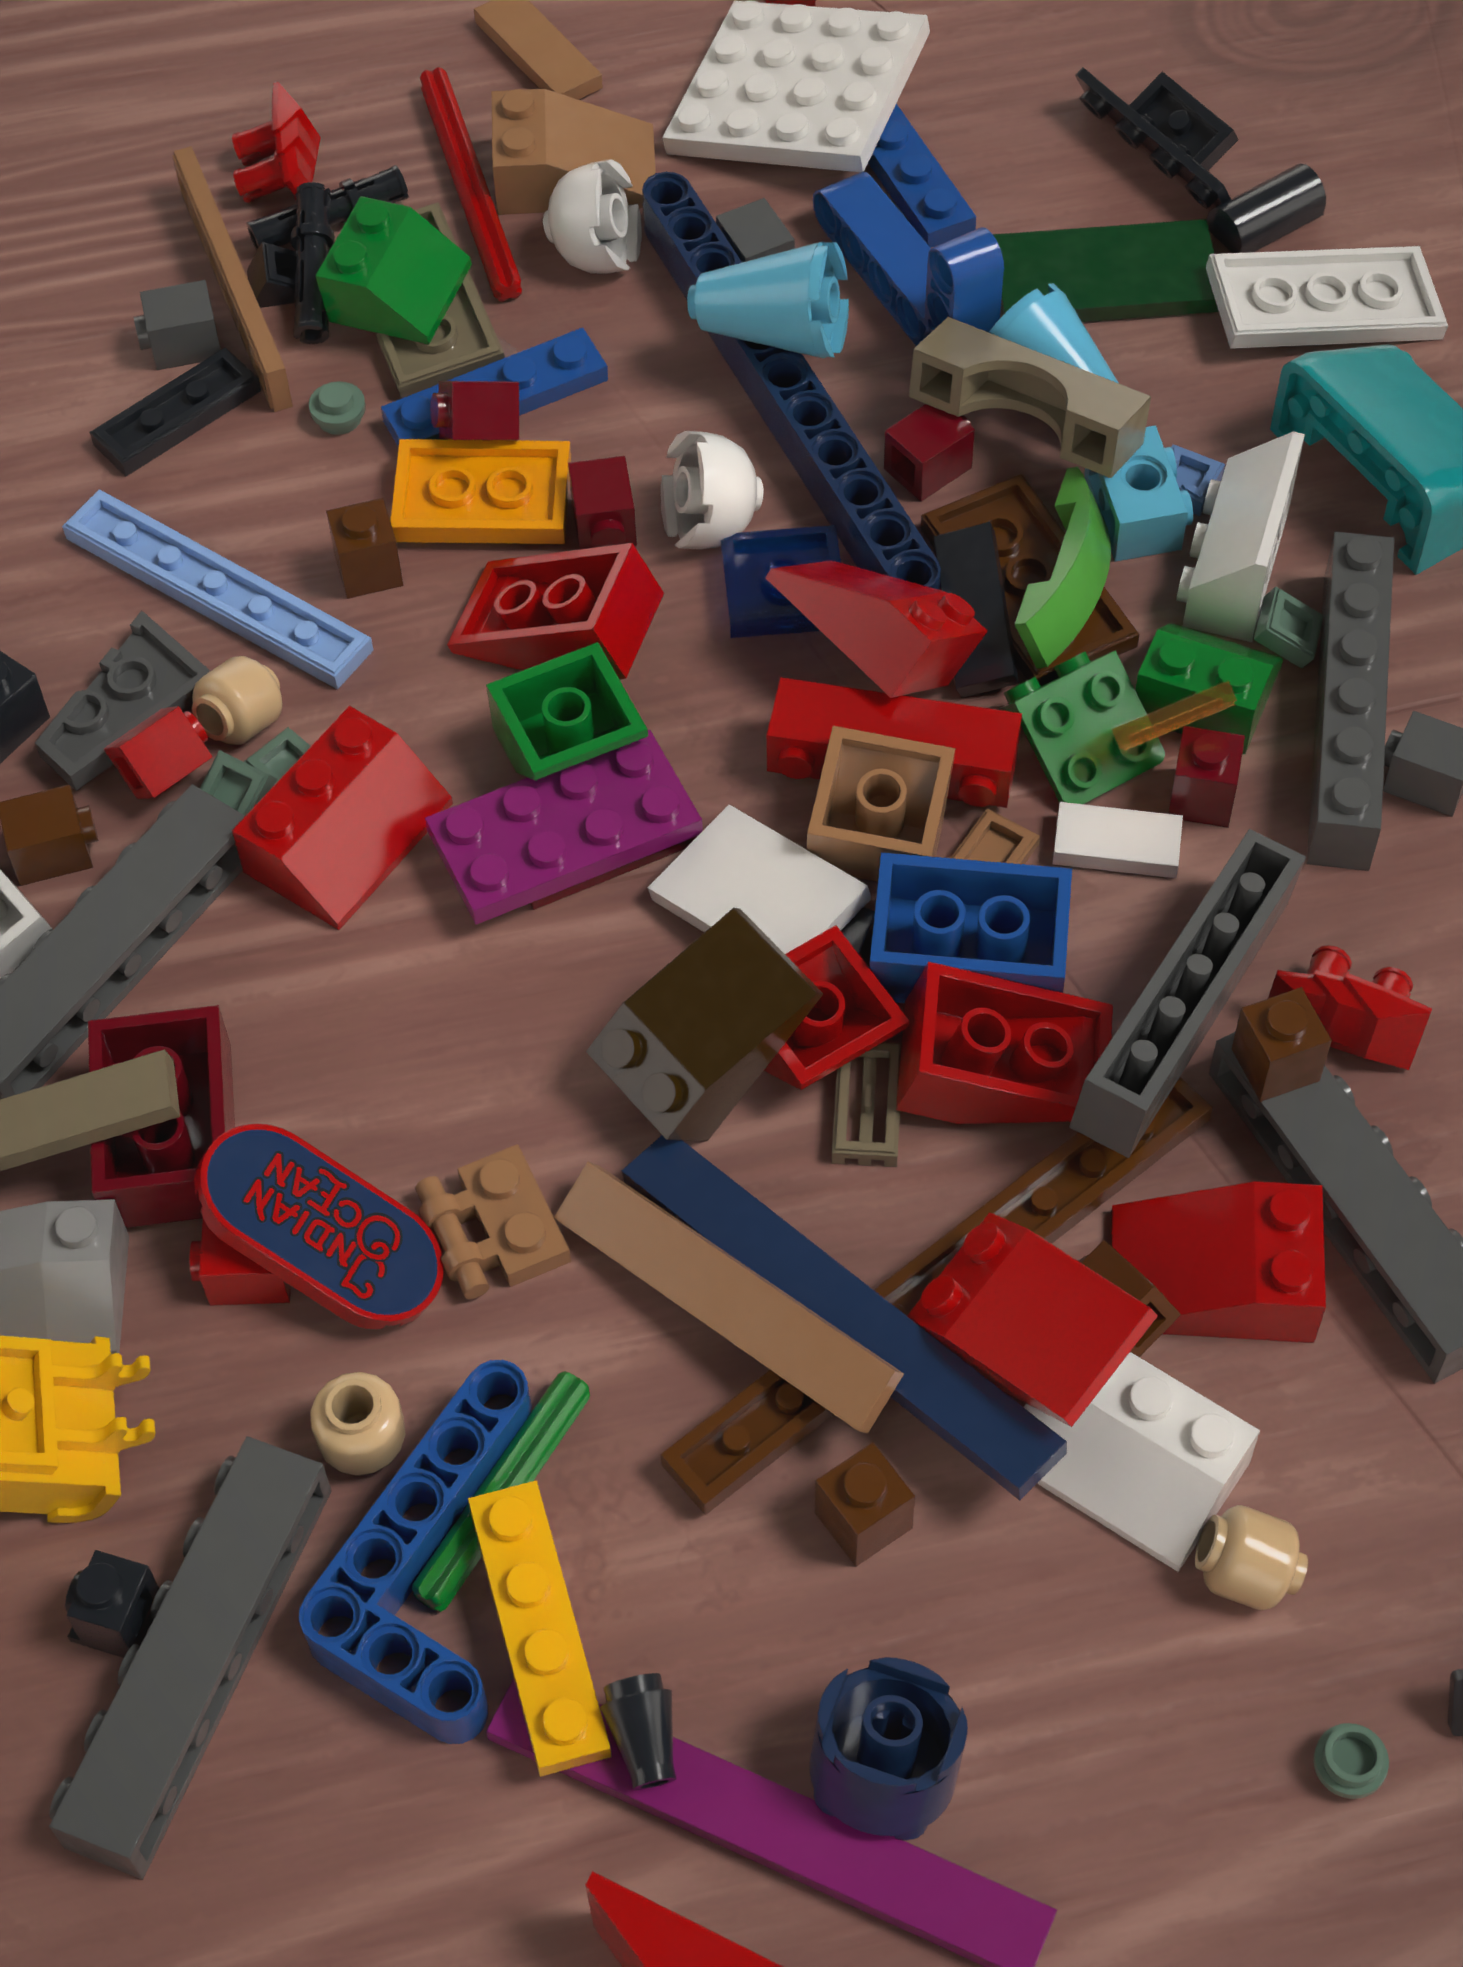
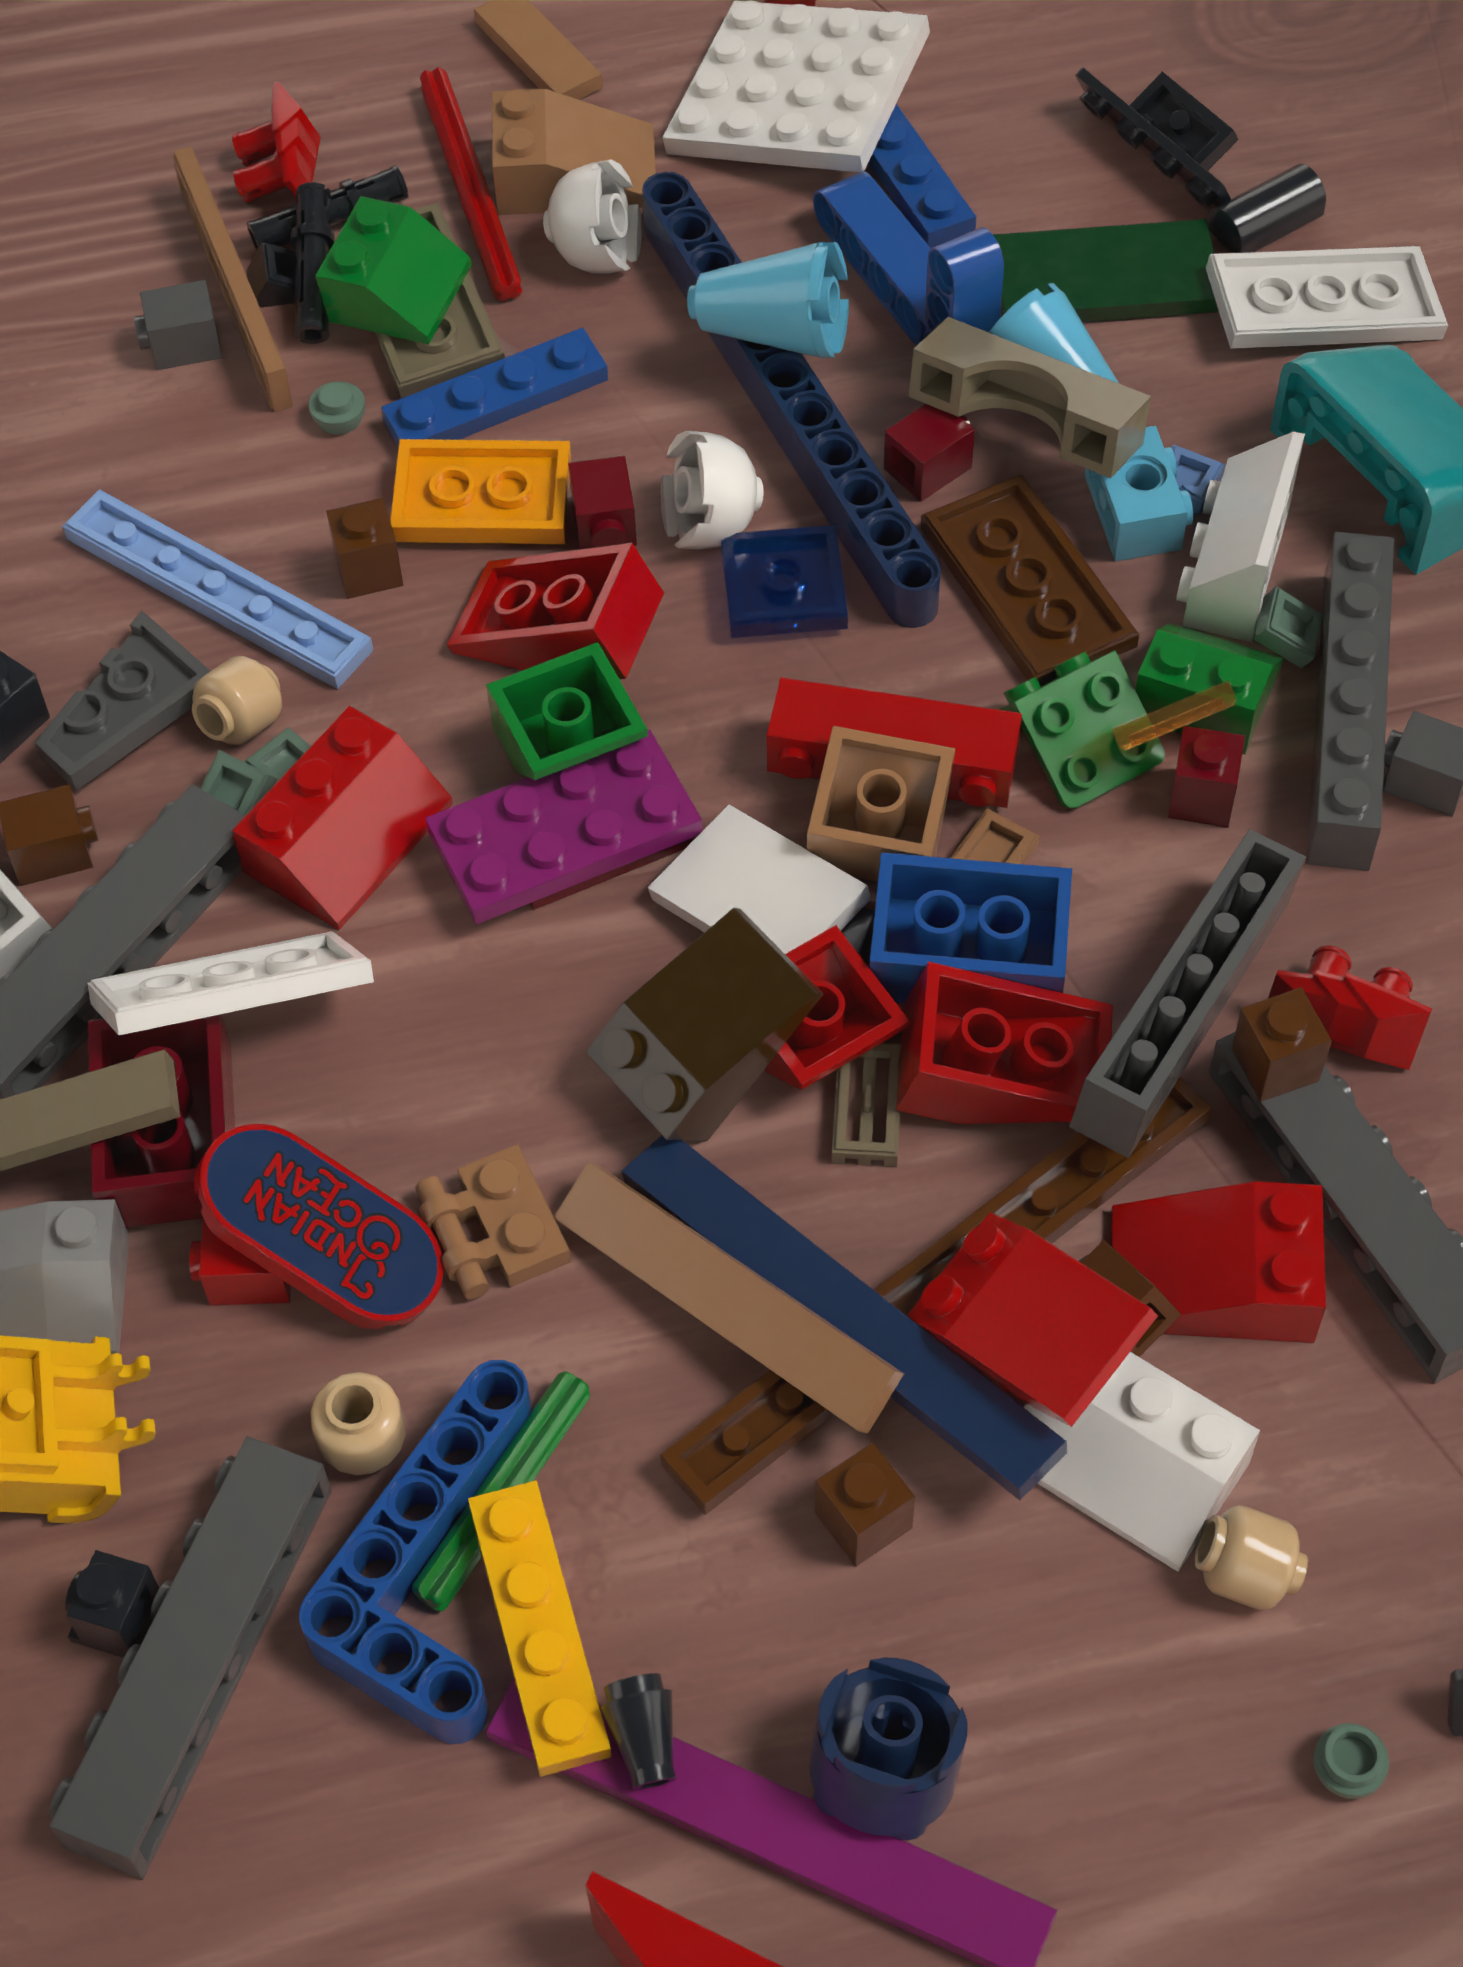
black tile [90,347,261,477] -> none
red brick [103,706,212,799] -> none
dark red brick [430,381,519,440] -> none
dark grey brick [716,198,795,262] -> none
red slope [765,560,988,698] -> none
black tile [934,522,1019,698] -> none
bright green slope [1014,466,1111,668] -> none
white tile [1052,802,1183,878] -> none
none -> white tile [87,931,374,1035]

